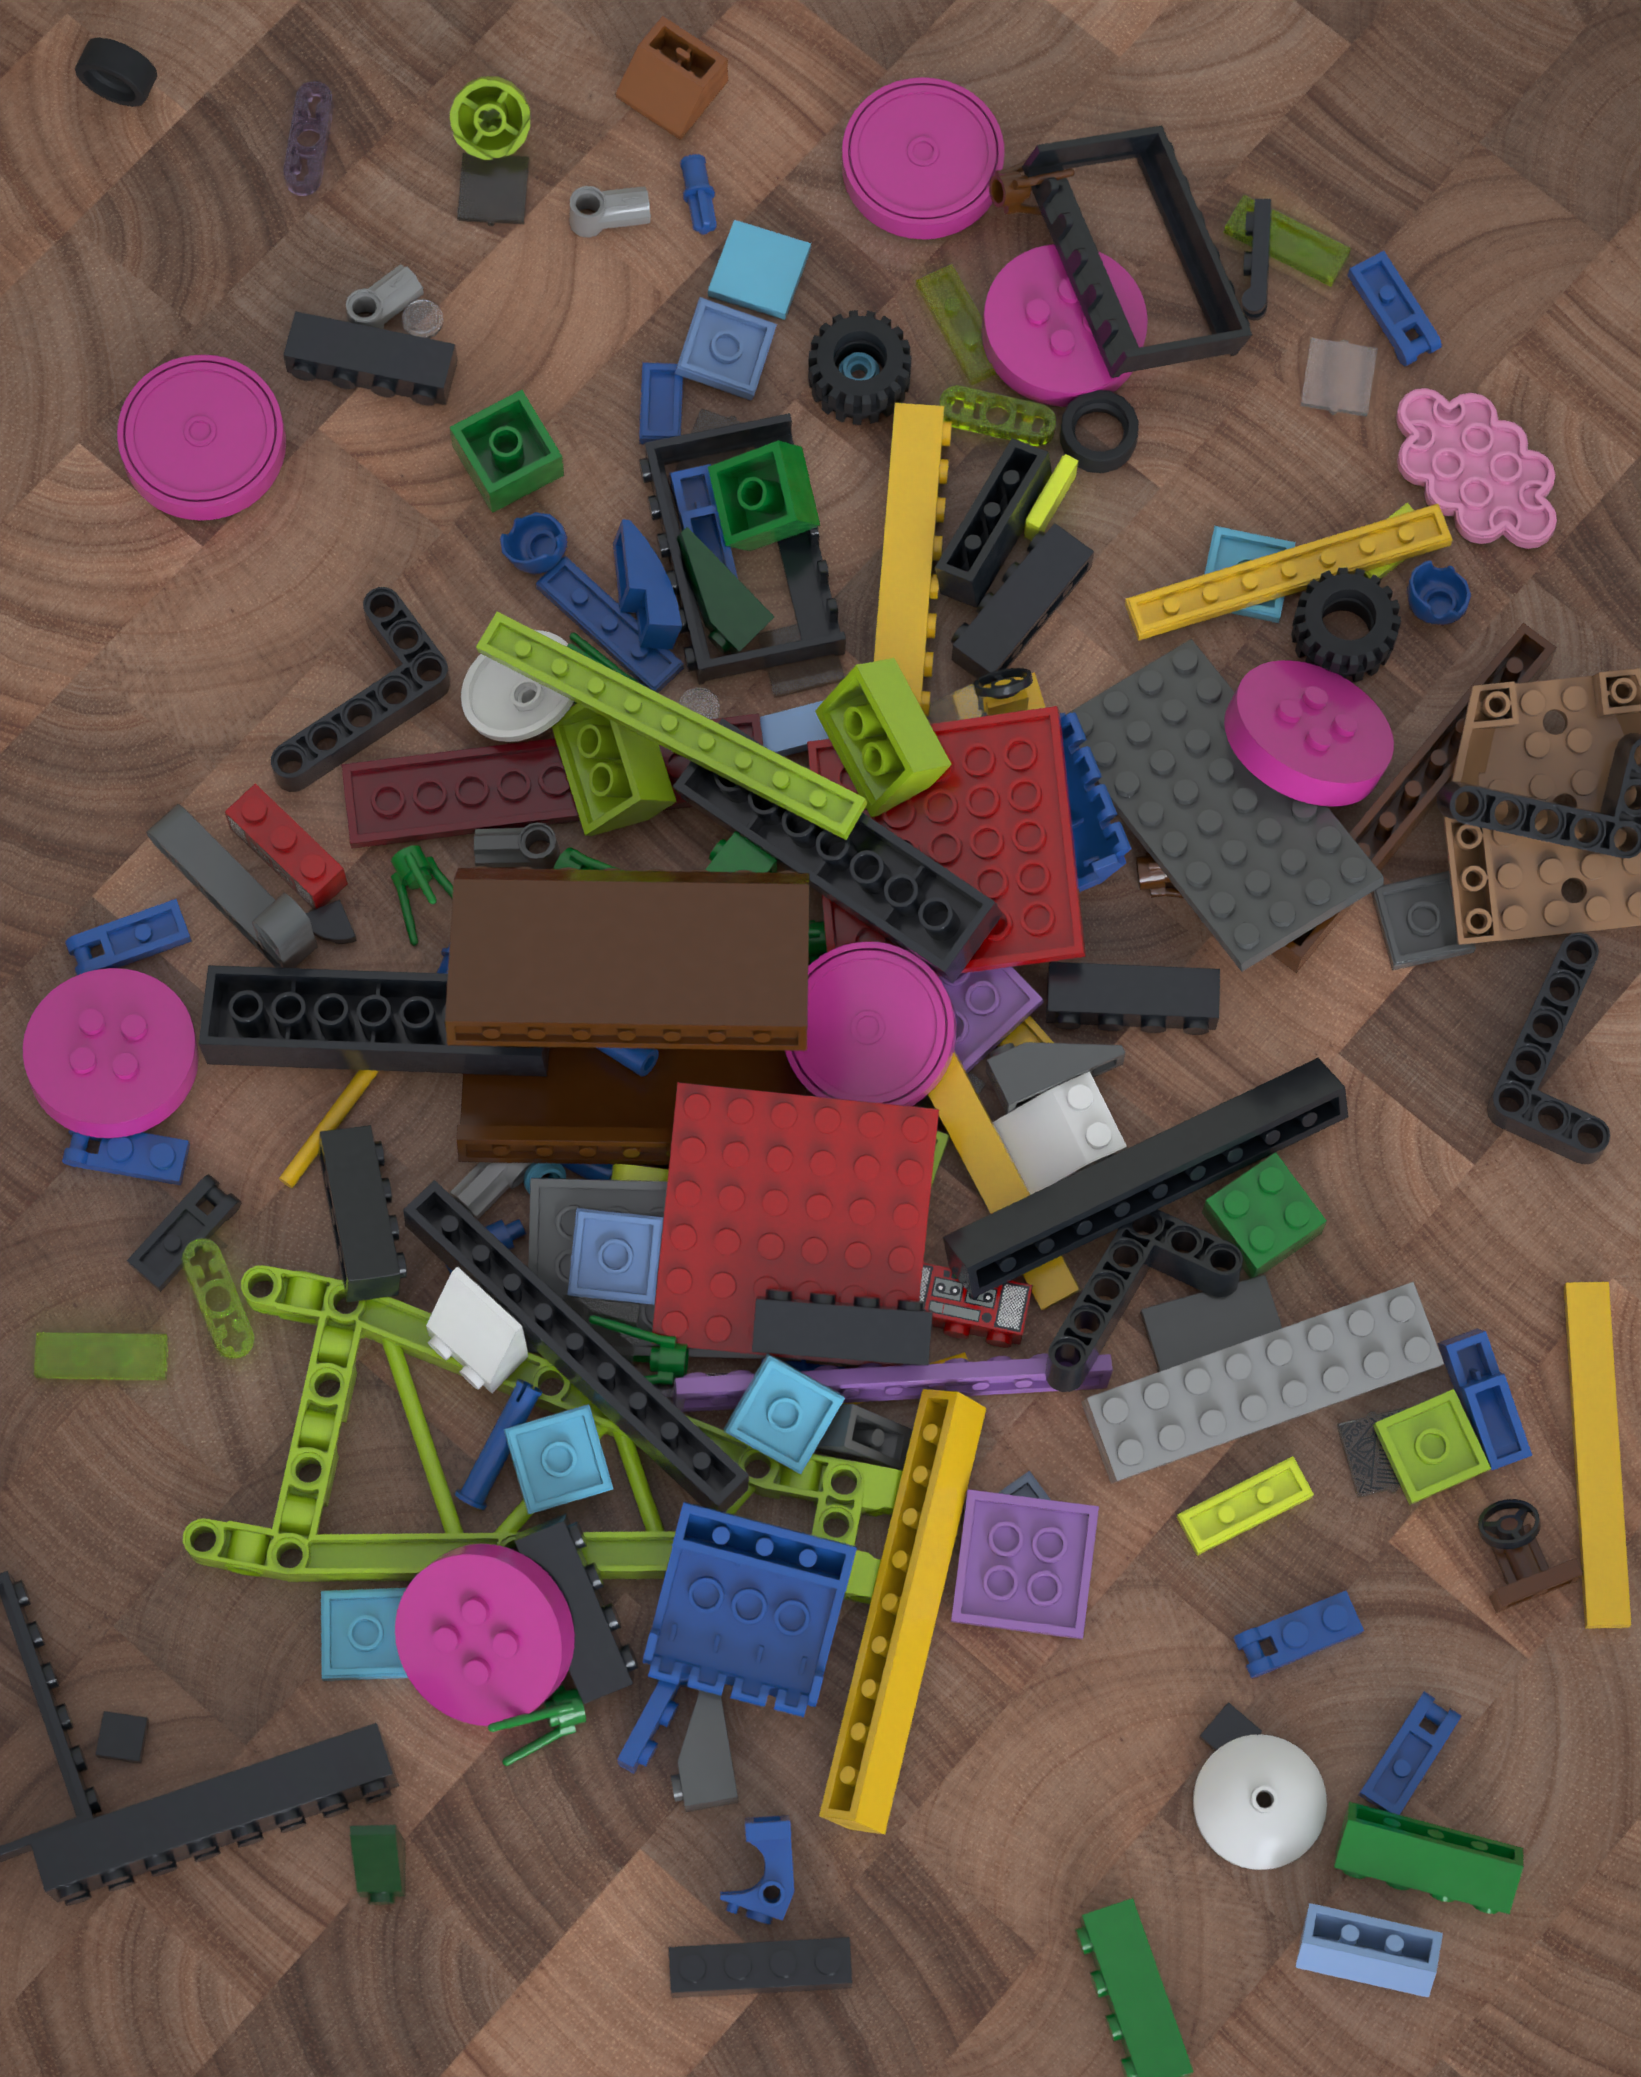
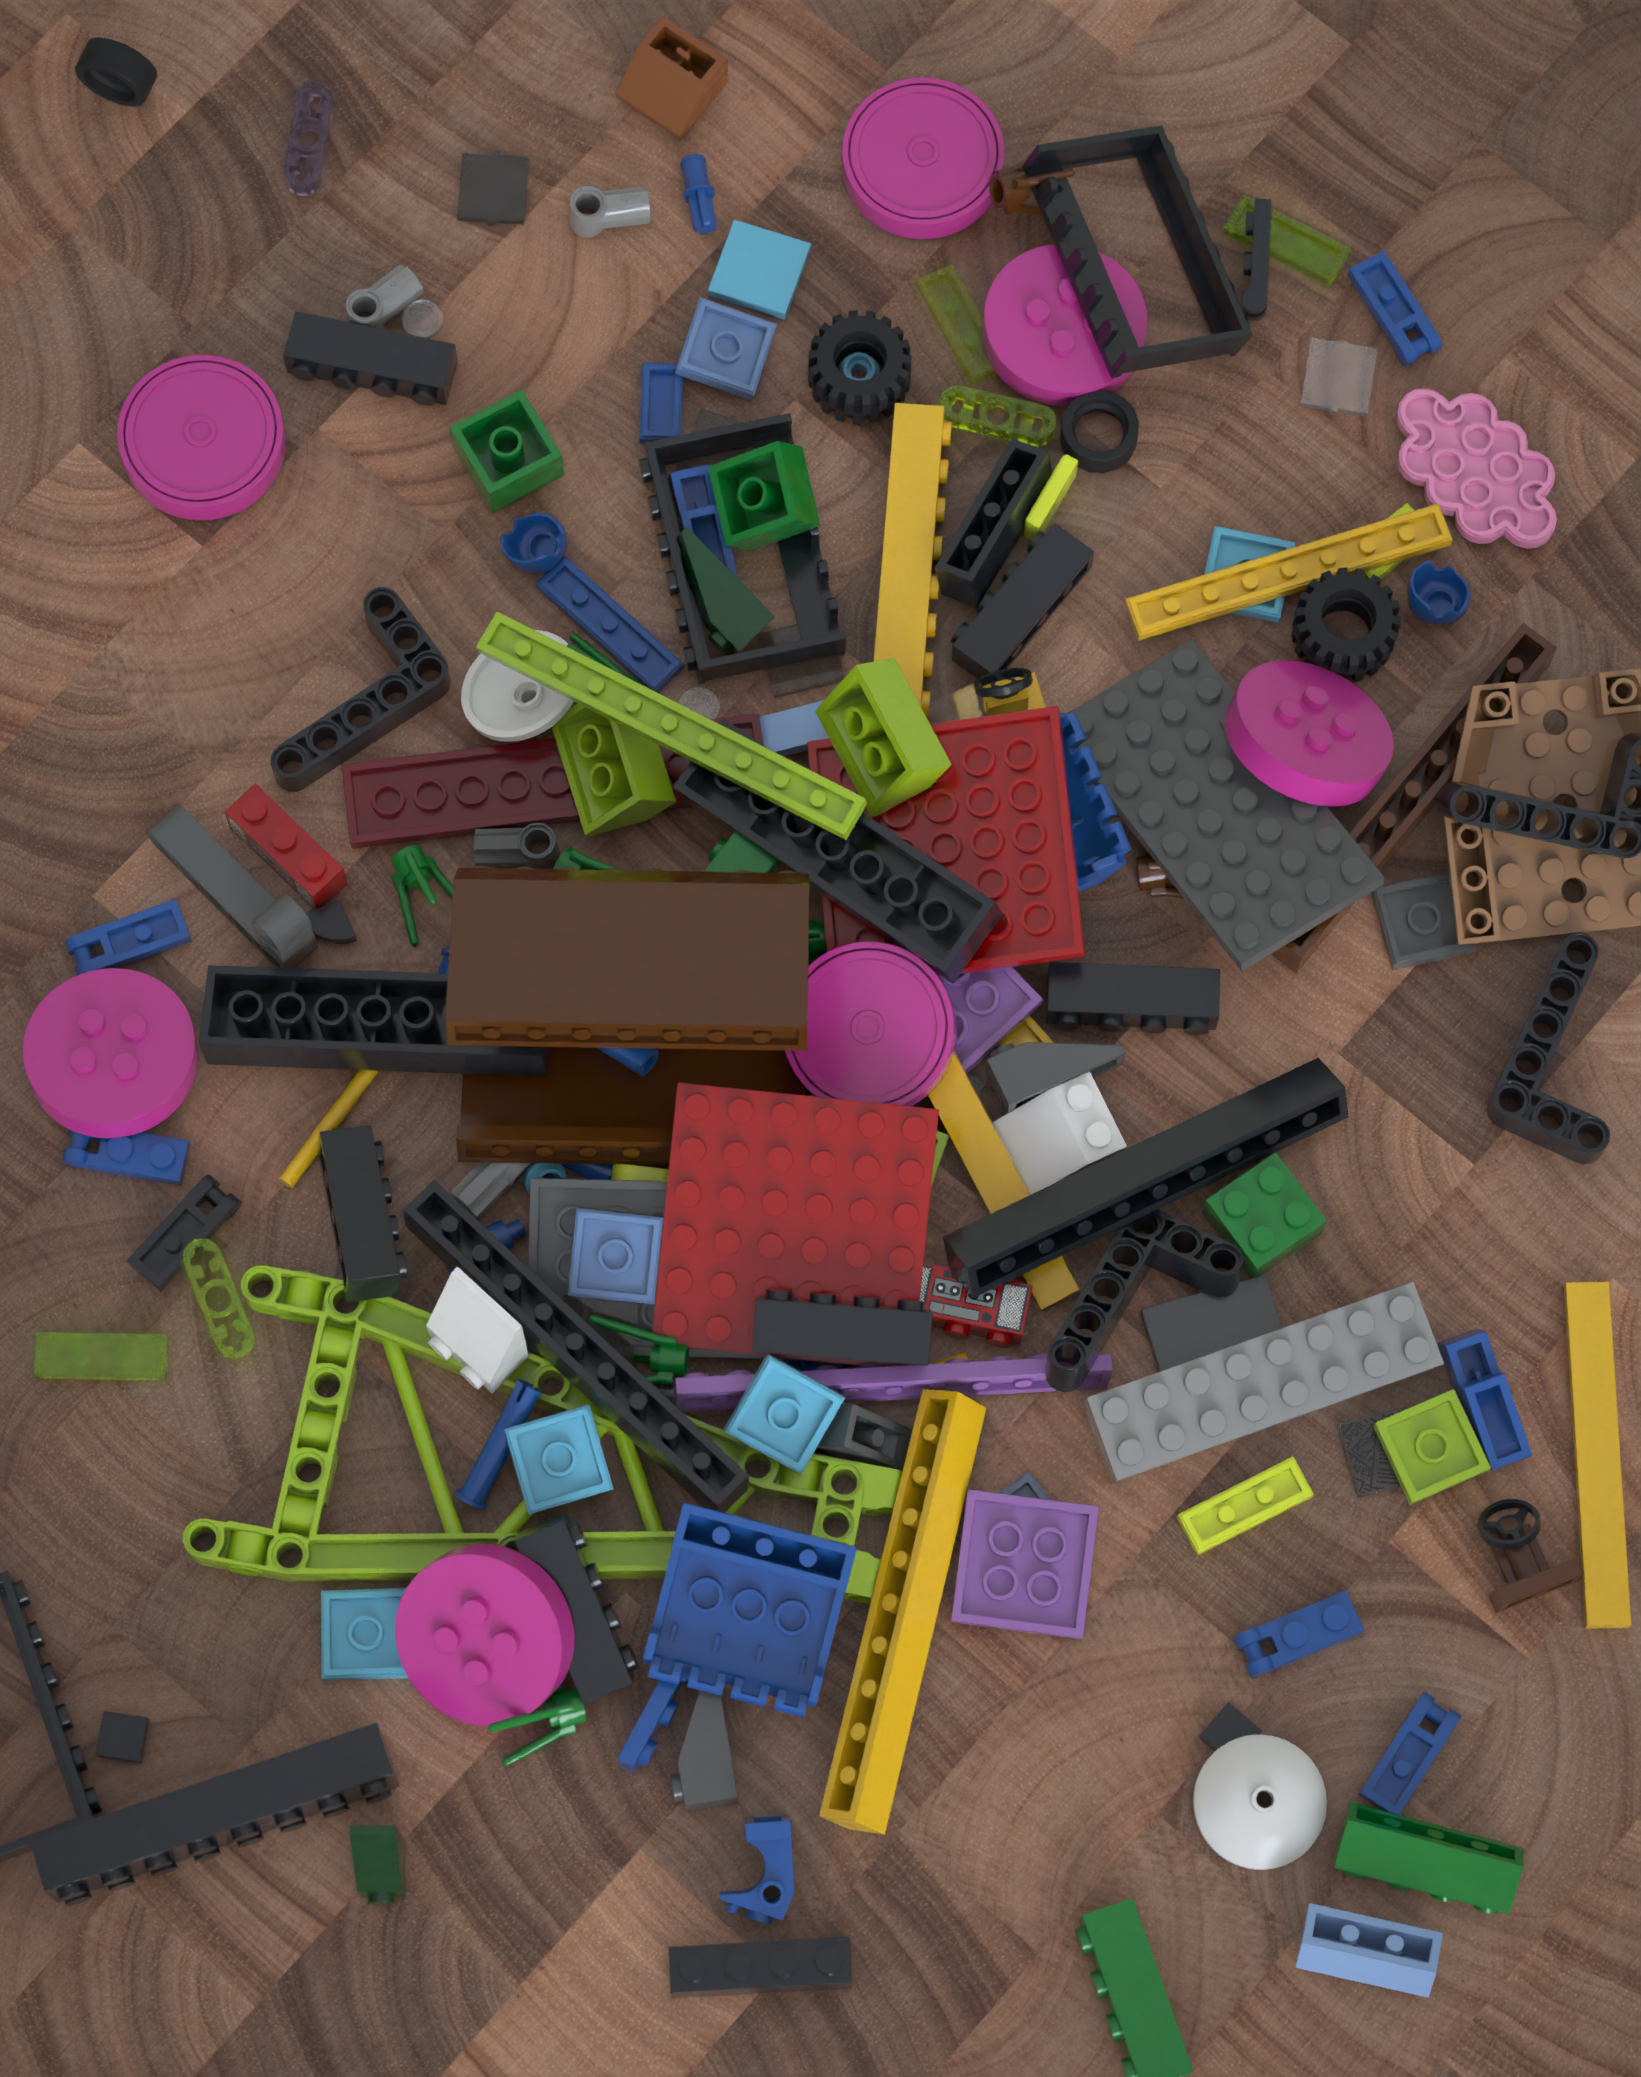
lime cylinder [450,76,531,160] -> none
blue slope [613,519,682,649] -> none

